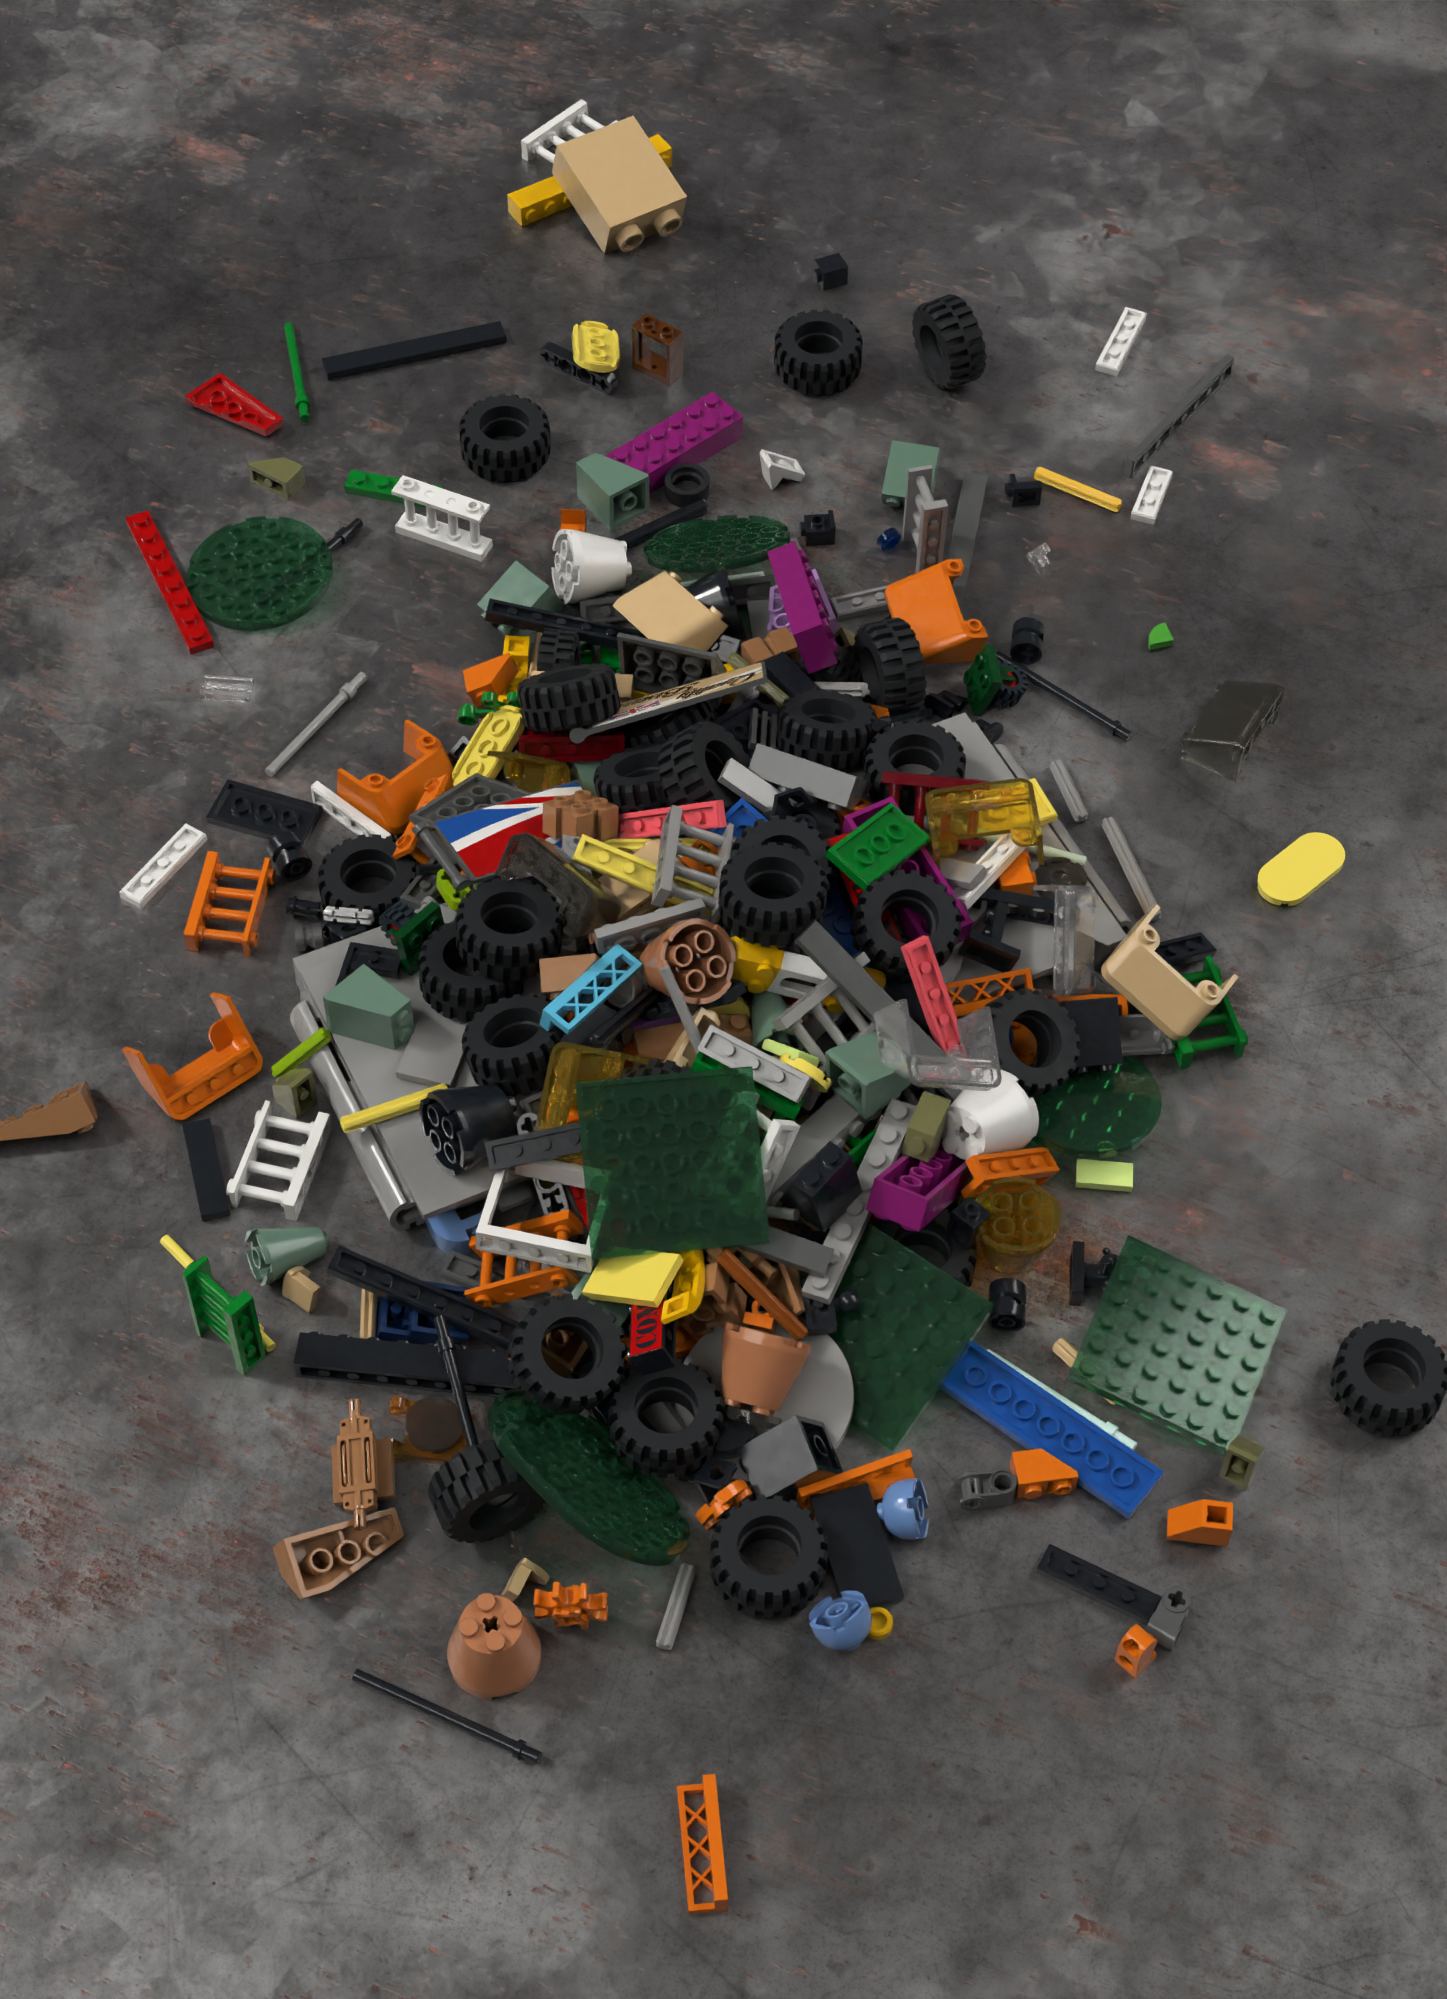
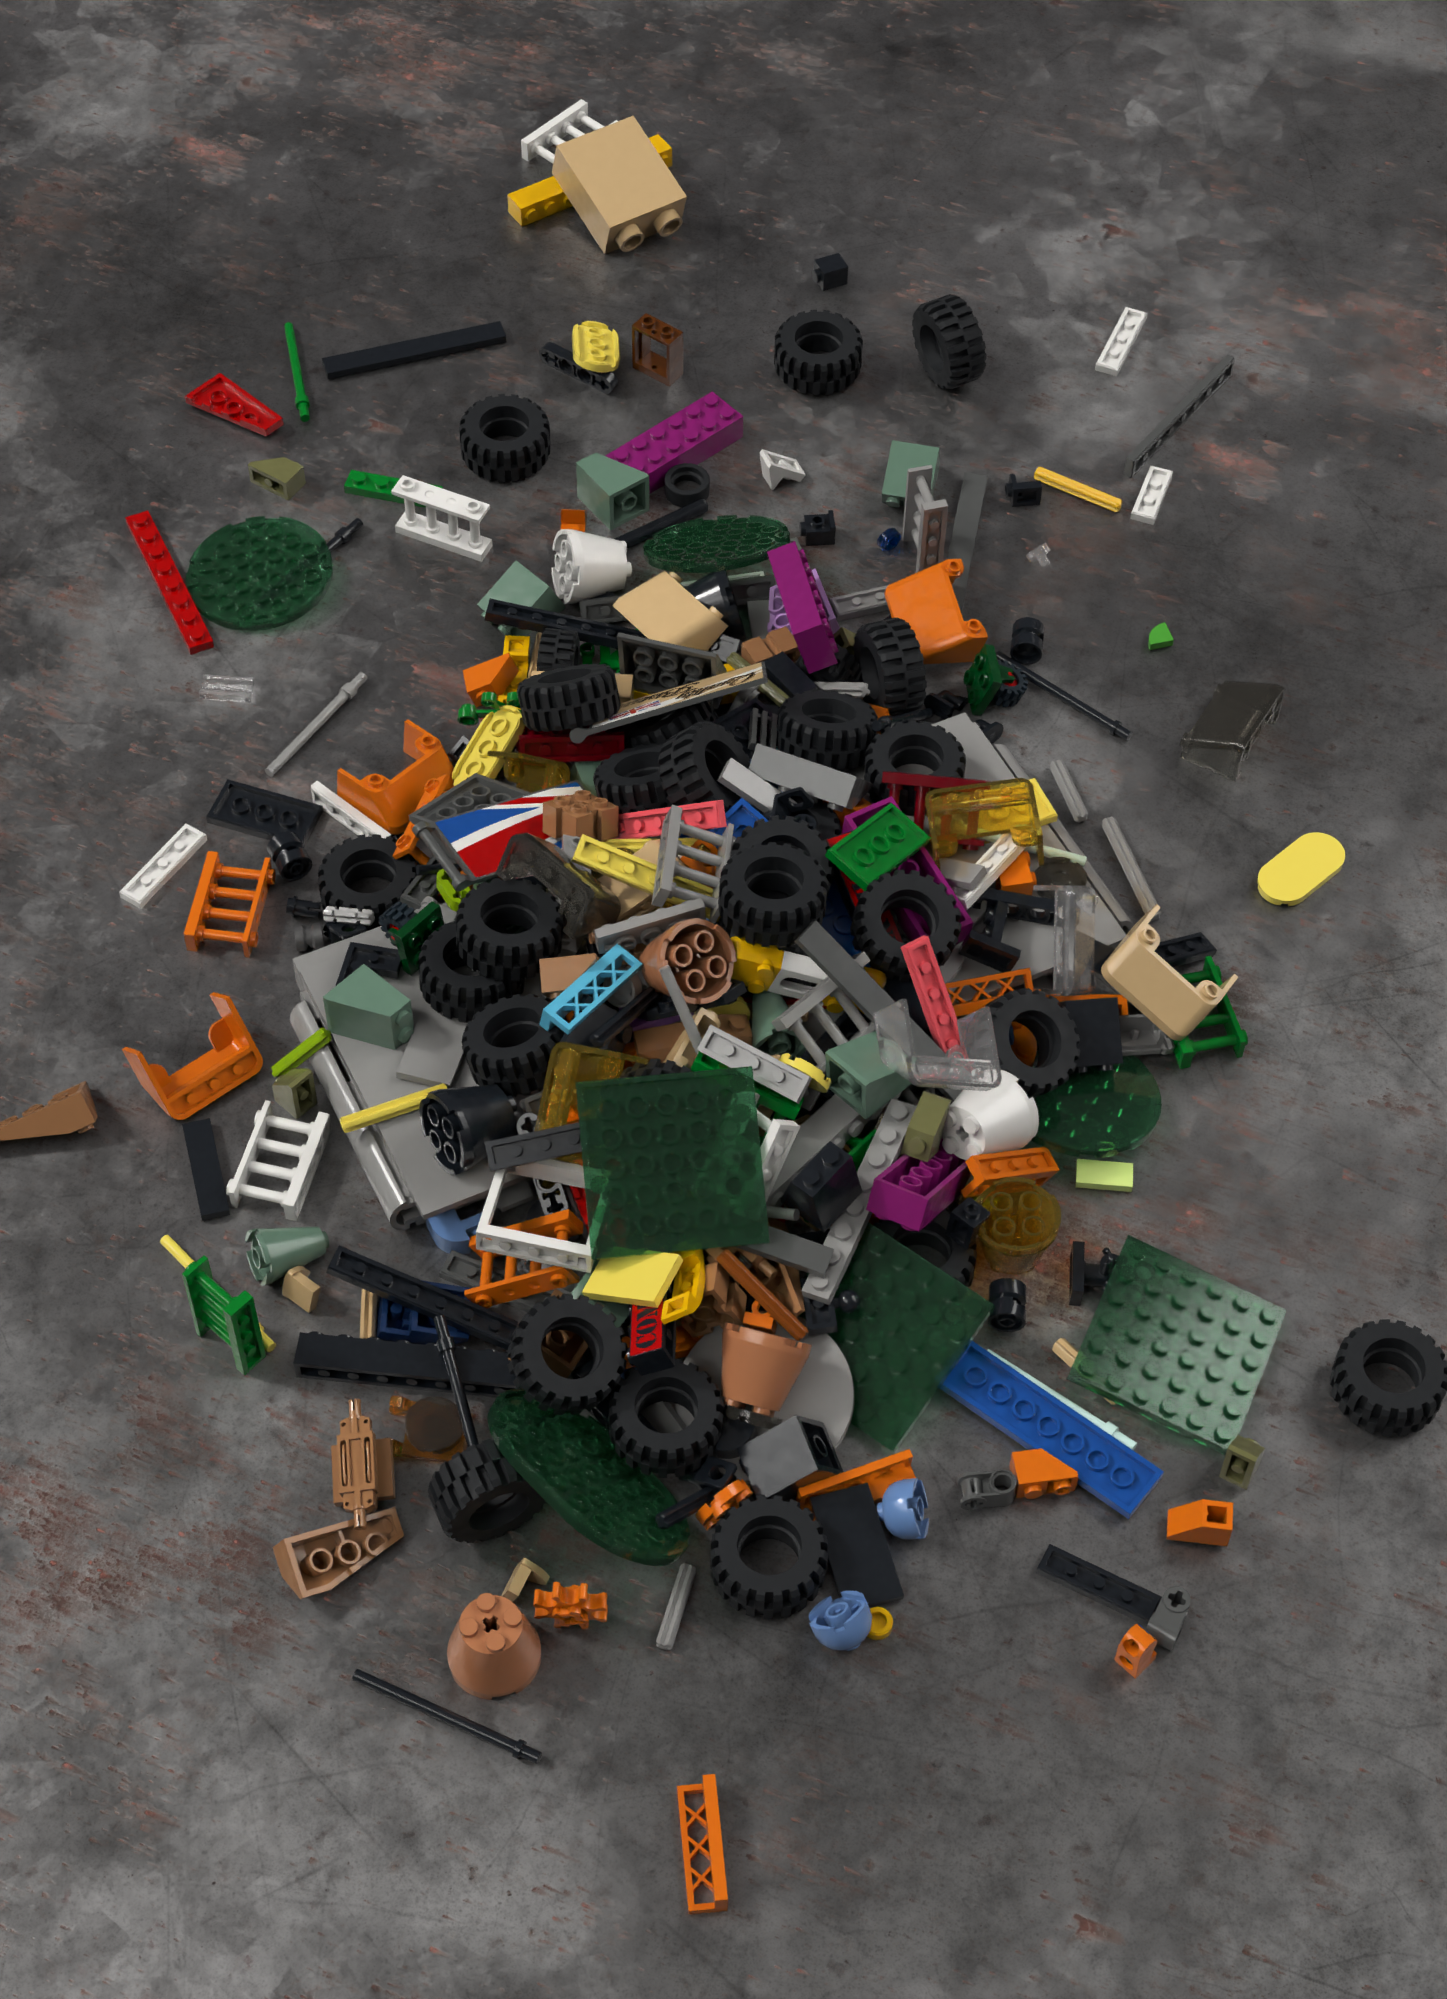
yellowish green tile [762,1038,820,1067] -> none
none -> black axle [655,1475,737,1530]

